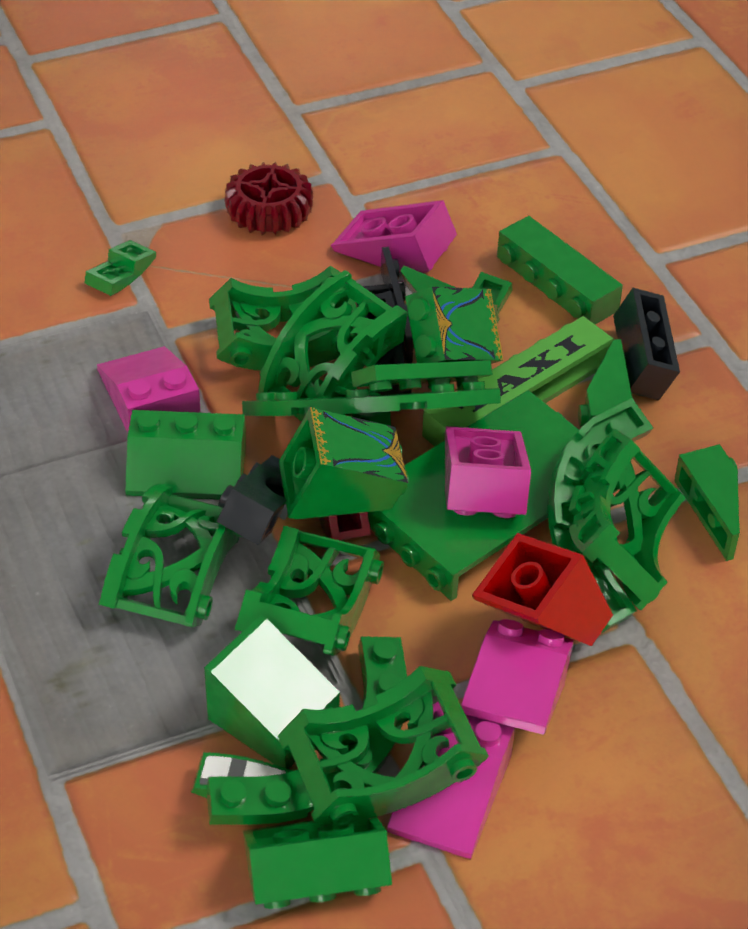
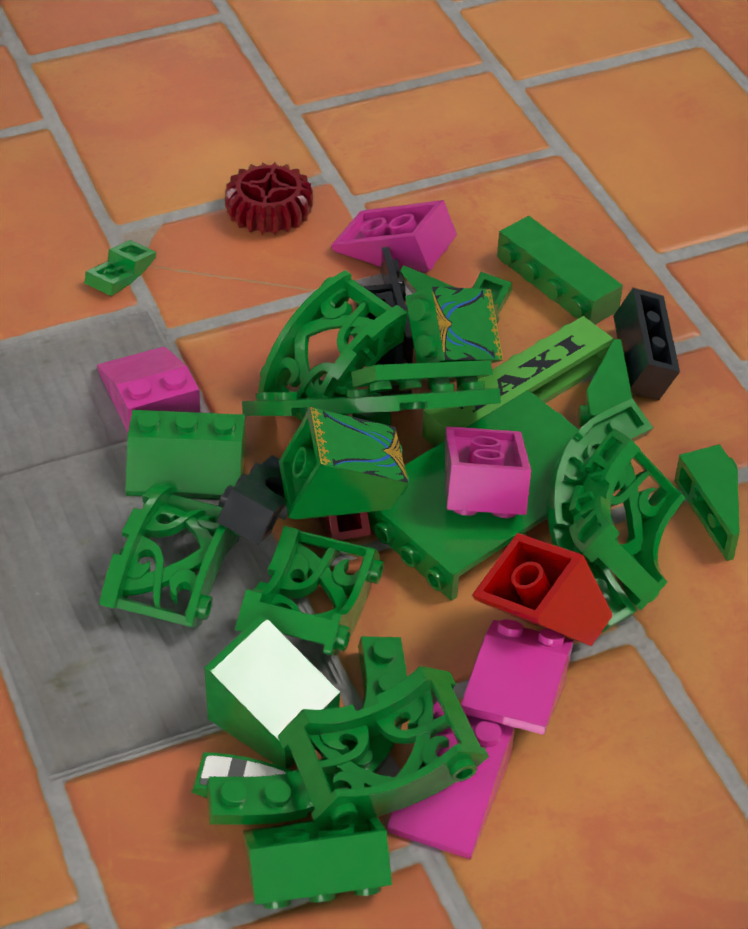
green fence [209,266,356,371] -> none

